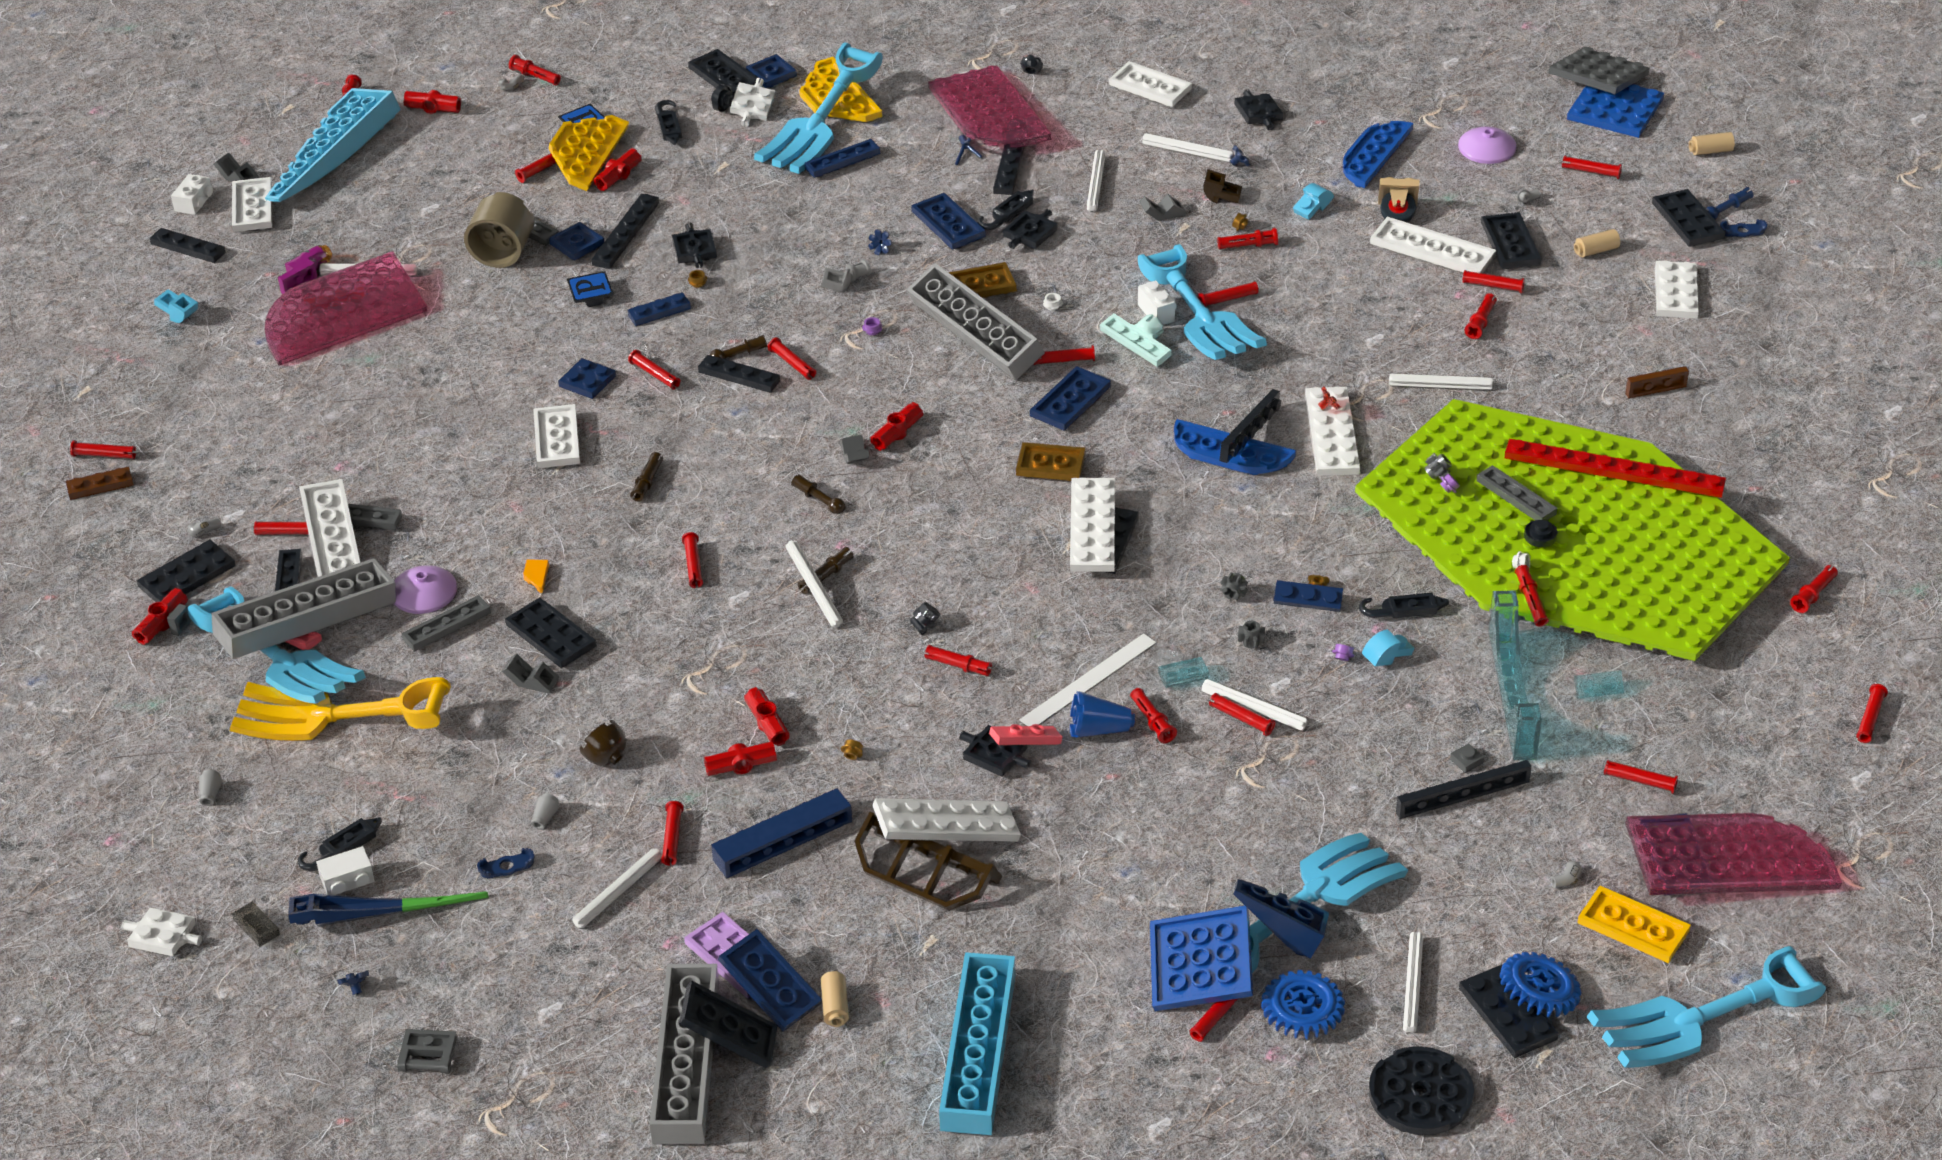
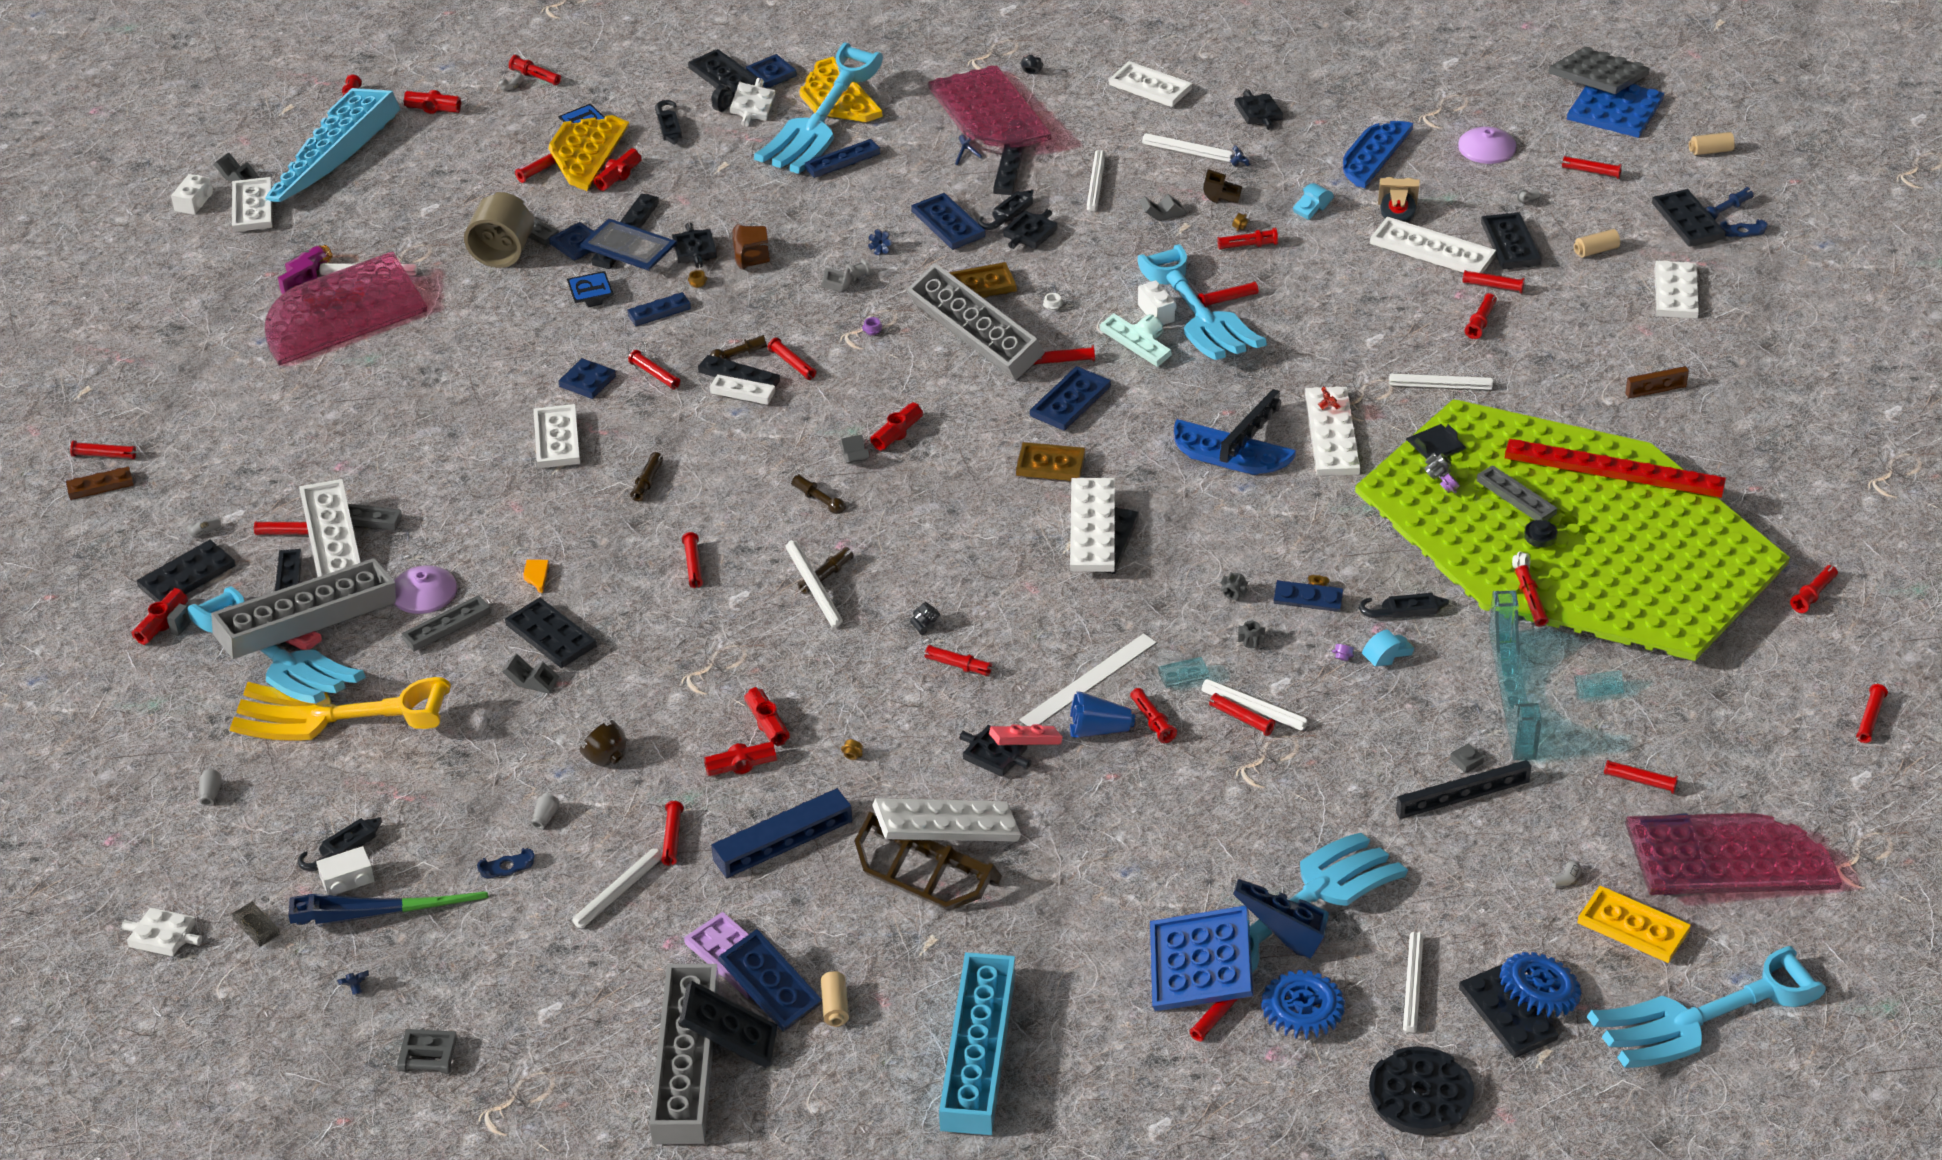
black plate [149,228,226,263] -> none
medium azure brick [154,289,198,323] -> none
none -> clear door [580,218,677,271]
none -> white plate [710,374,775,405]
none -> reddish brown piece [732,223,770,270]
none -> black piece [1406,424,1466,459]

